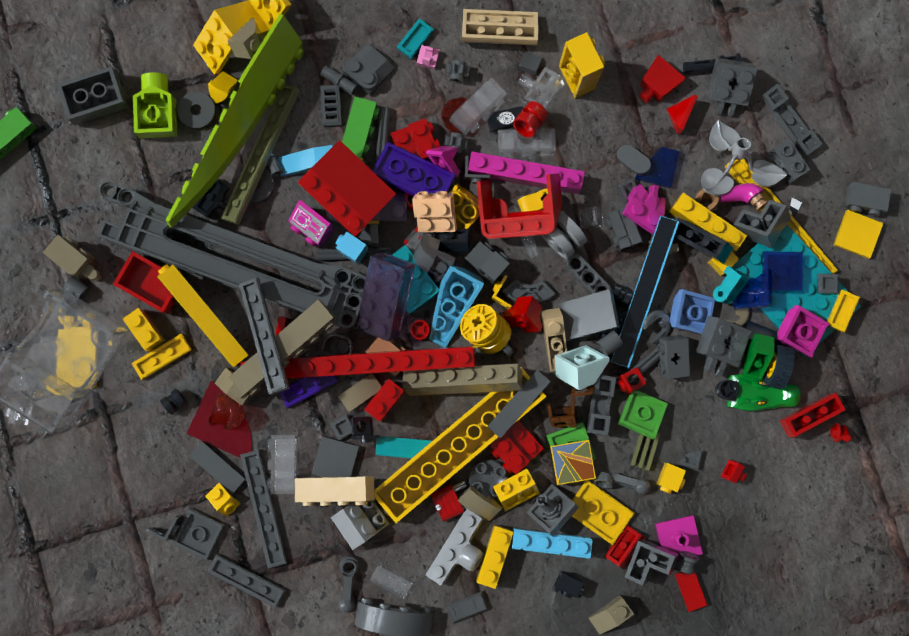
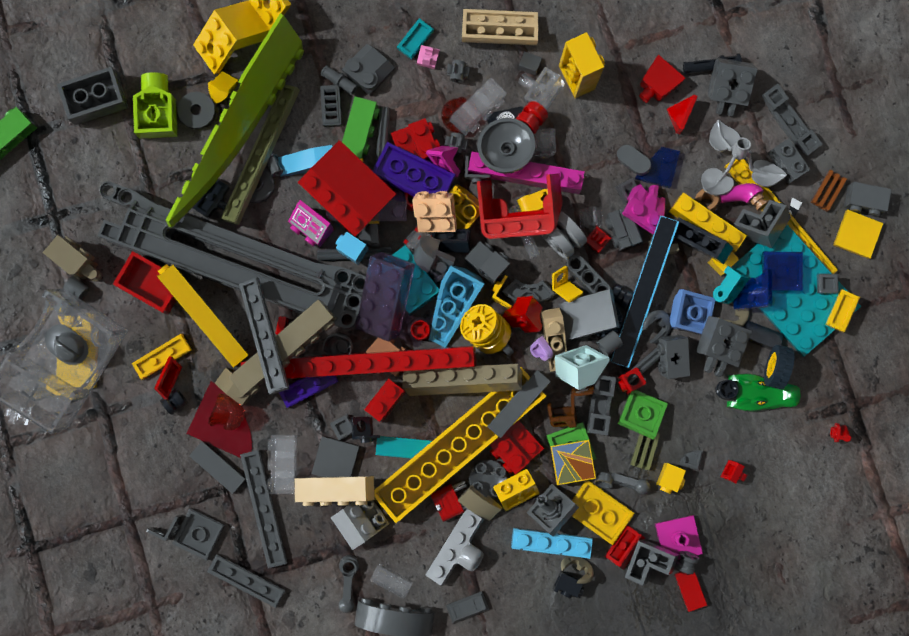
yellow brick [123,308,166,352] -> none
yellow bracket [206,483,240,517] -> none
dark tan slope [228,18,263,59] -> none
dark tan slope [338,373,382,412] -> none
yellow brick [476,524,513,589] -> none
dark tan slope [588,595,634,634] -> none
green brick [742,333,774,380] -> none
dark pink slope [777,305,830,358] -> none
red brick [779,393,845,437] -> none
none -> dark grey piece [45,325,89,365]
none -> red slope [154,356,182,399]
none -> dark grey dish [477,118,536,174]
none -> lavender tile [530,336,553,361]
none -> yellow bracket [552,266,583,302]
none -> dark tan head [561,556,594,584]
none -> red tile [586,226,611,253]
none -> dark orange tile [810,169,847,212]

